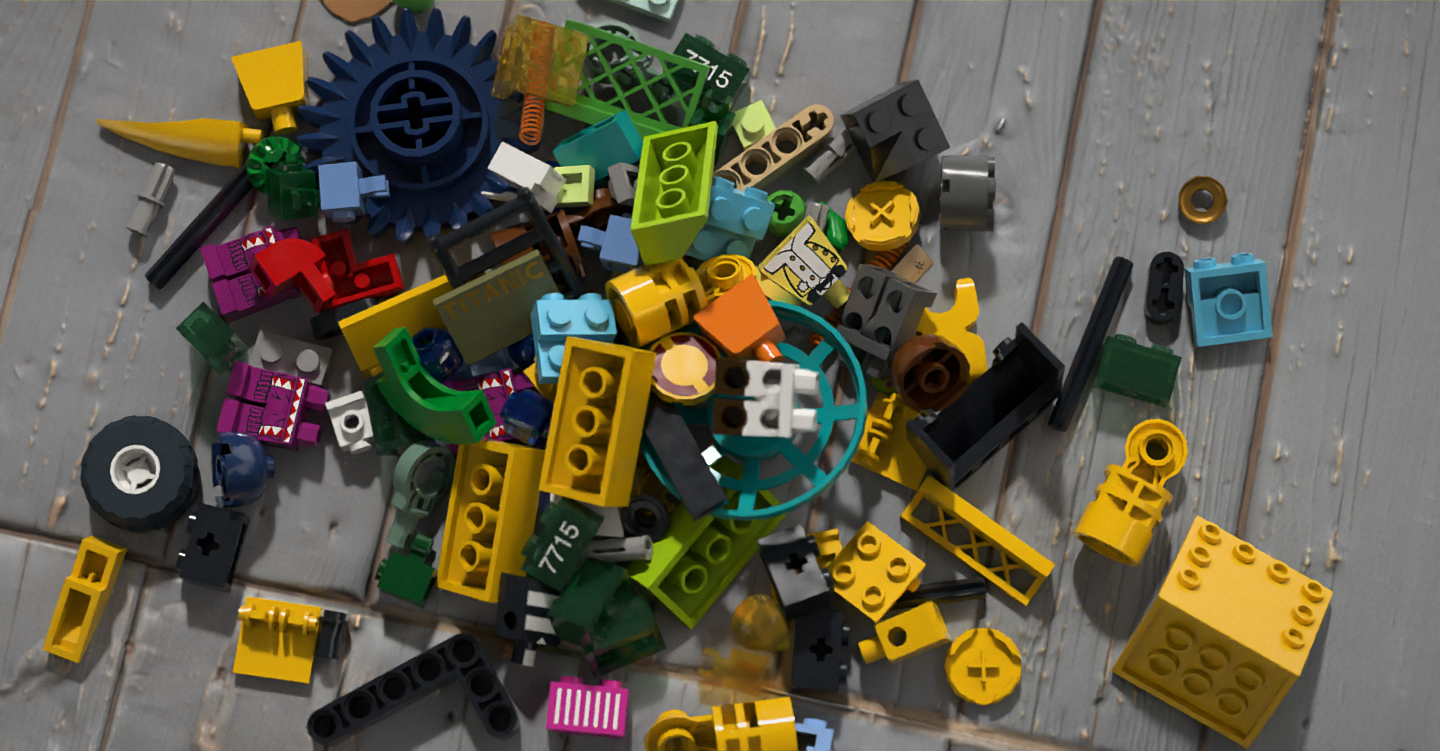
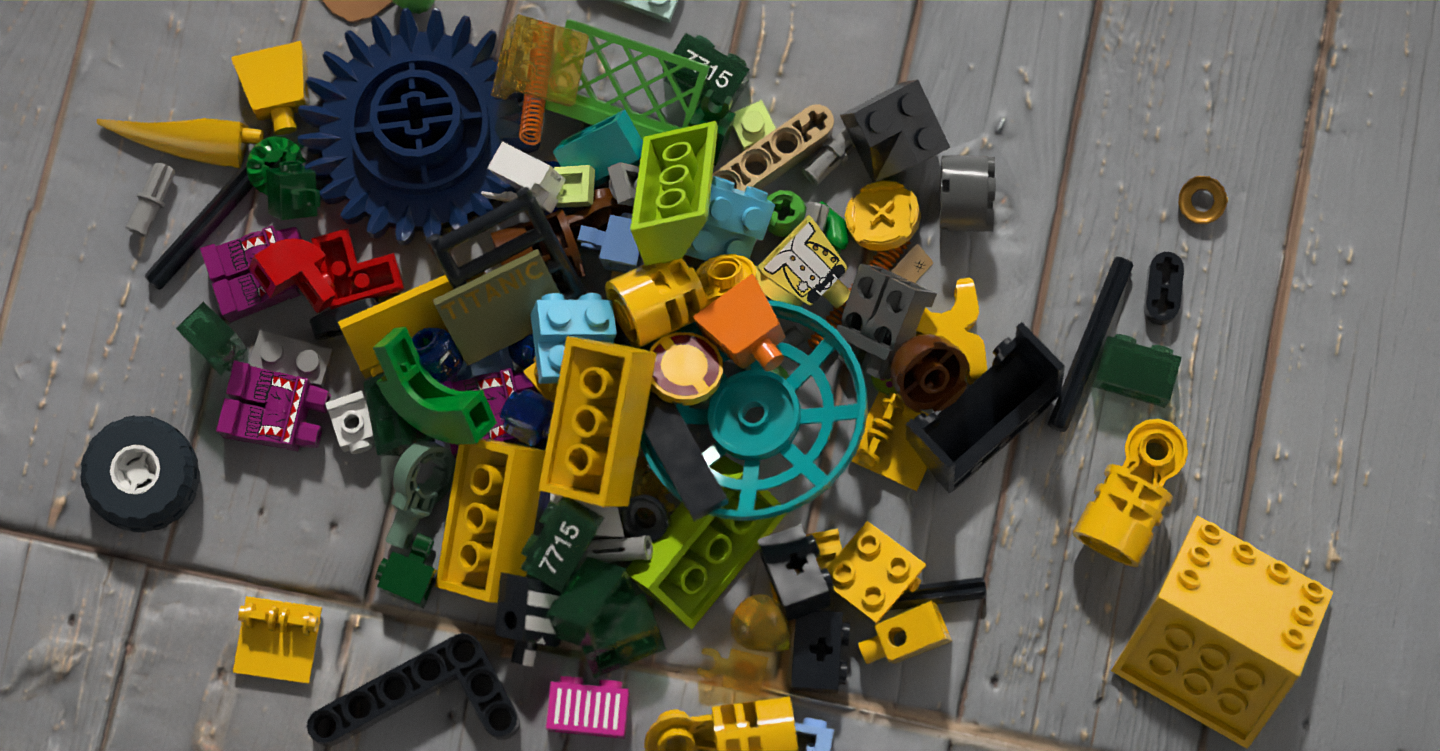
yellow slope [42,535,127,663] -> none
black brick [176,503,250,593] -> none
dark blue cylinder [211,432,275,508] -> none
black pin [314,609,349,660] -> none
medium blue brick [318,162,390,223] -> none
sand green pin [579,20,675,103] -> none
white hips [712,357,820,437] -> none
yellow fence [900,475,1055,607] -> none
yellow tile [944,628,1022,706] -> none
medium azure plate [1184,253,1273,347] -> none

